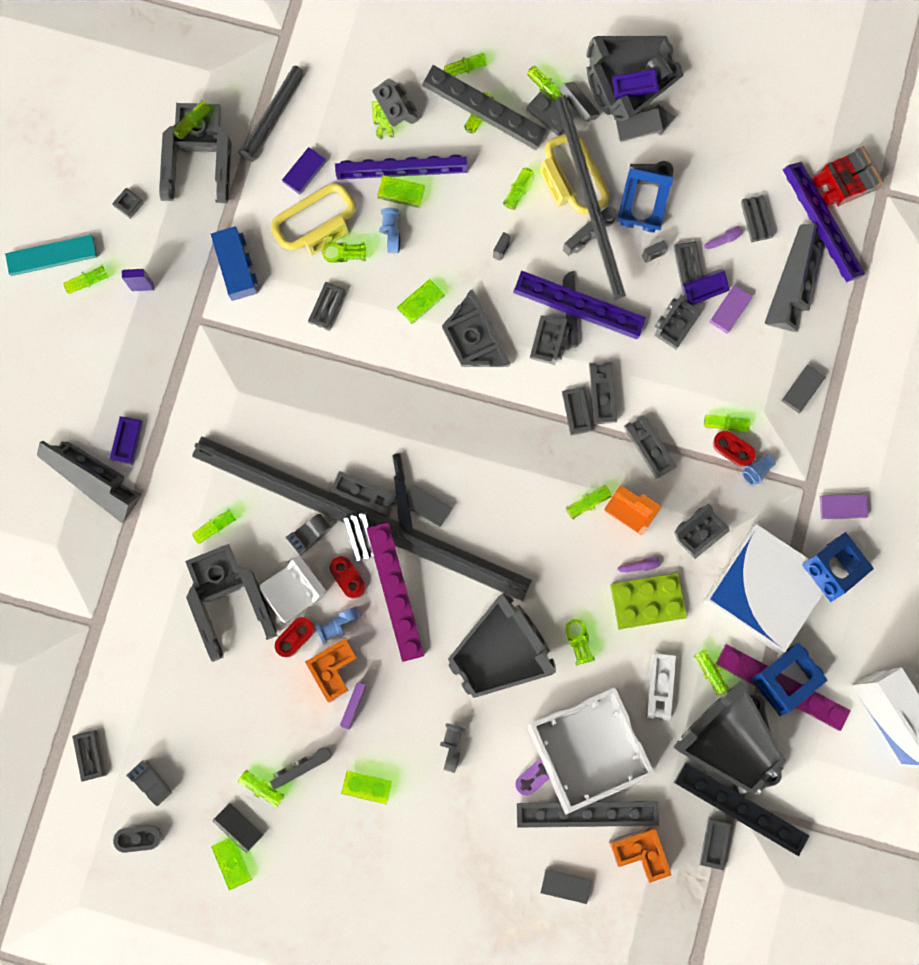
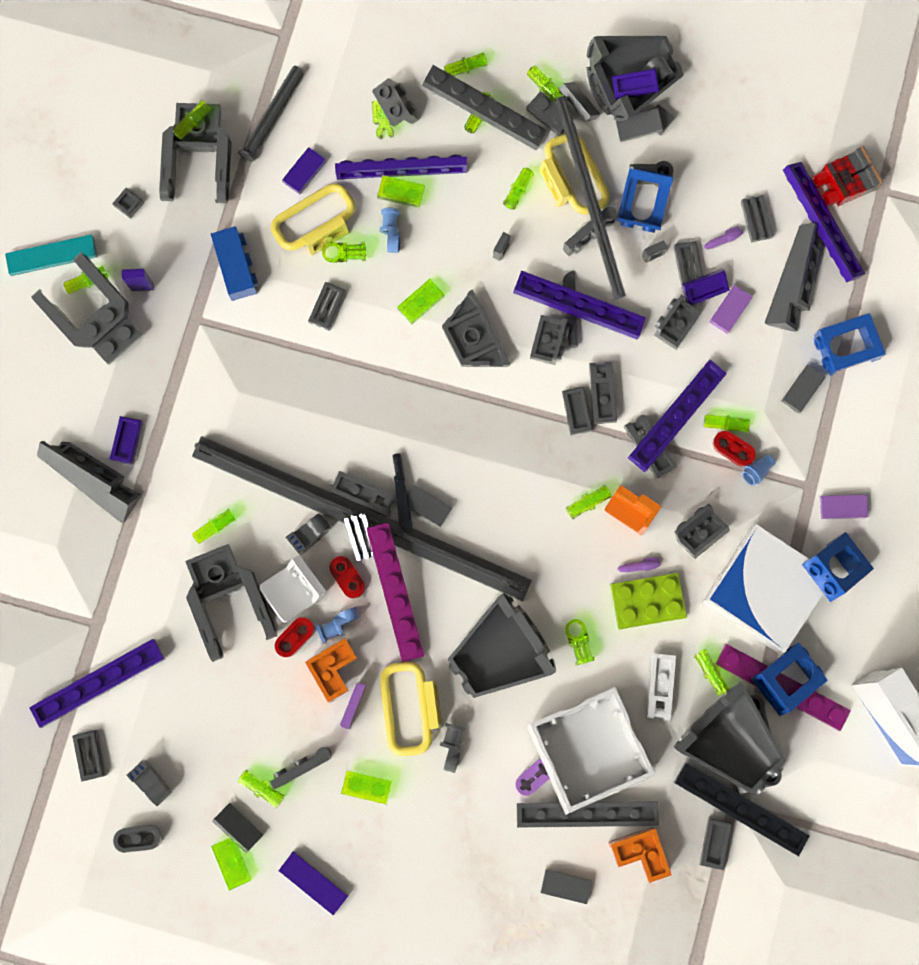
none -> dark purple plate [29,639,165,728]
none -> dark grey plate [31,252,142,365]
none -> dark purple tile [278,851,349,916]
none -> light yellow bar [380,661,443,756]
none -> dark purple plate [627,359,727,472]
none -> blue panel [814,313,886,376]

